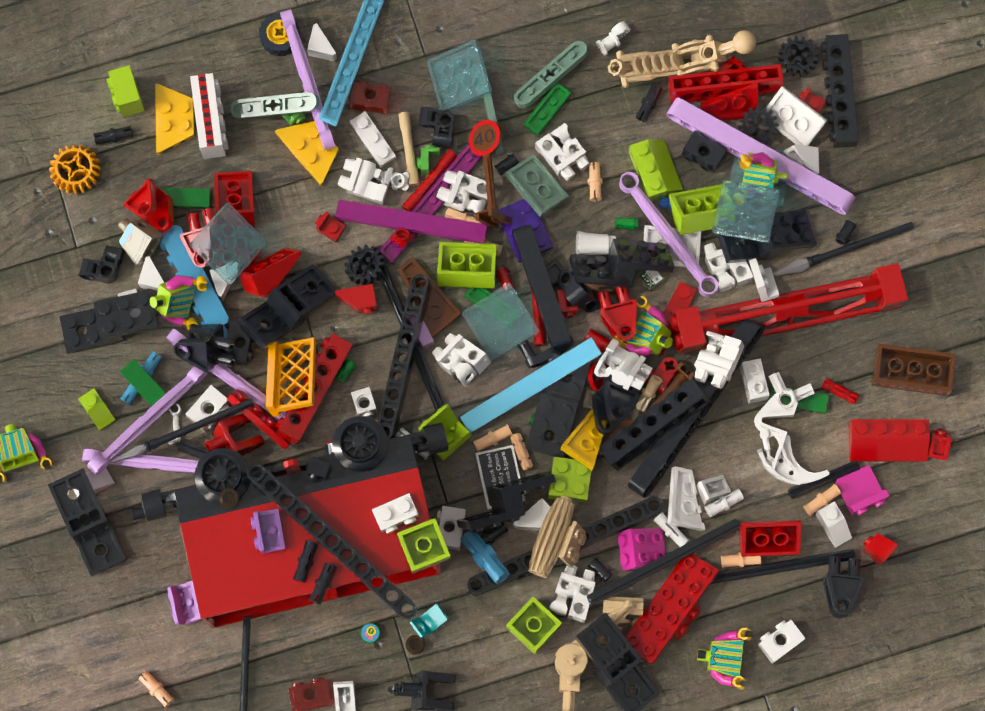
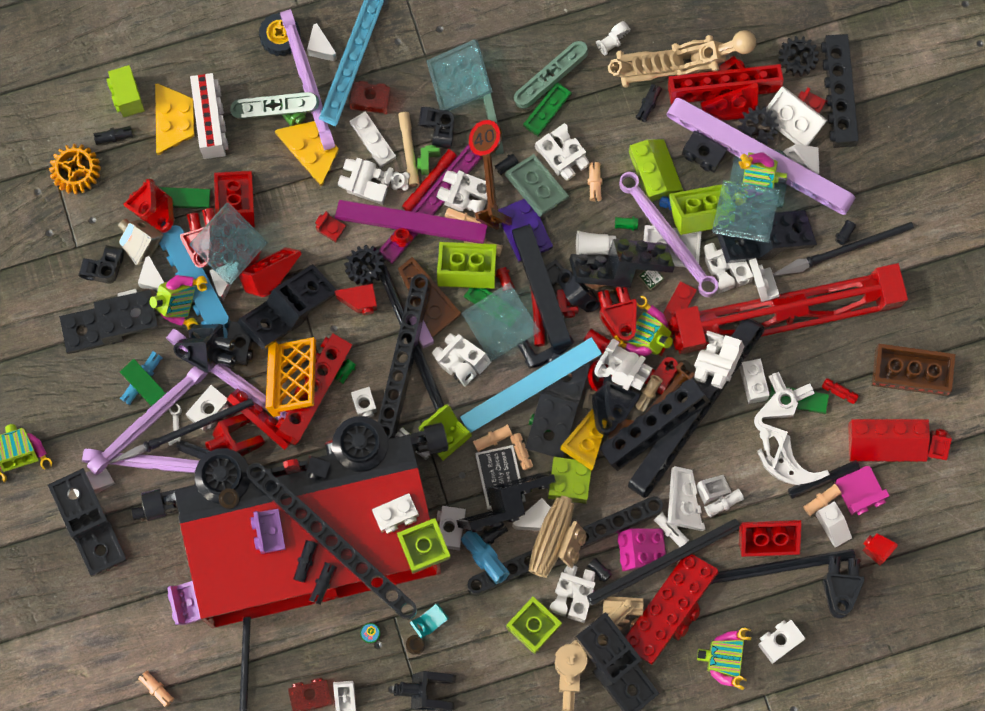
lime slope [78,388,116,431] -> none
light nougat pin [721,552,761,568] -> none

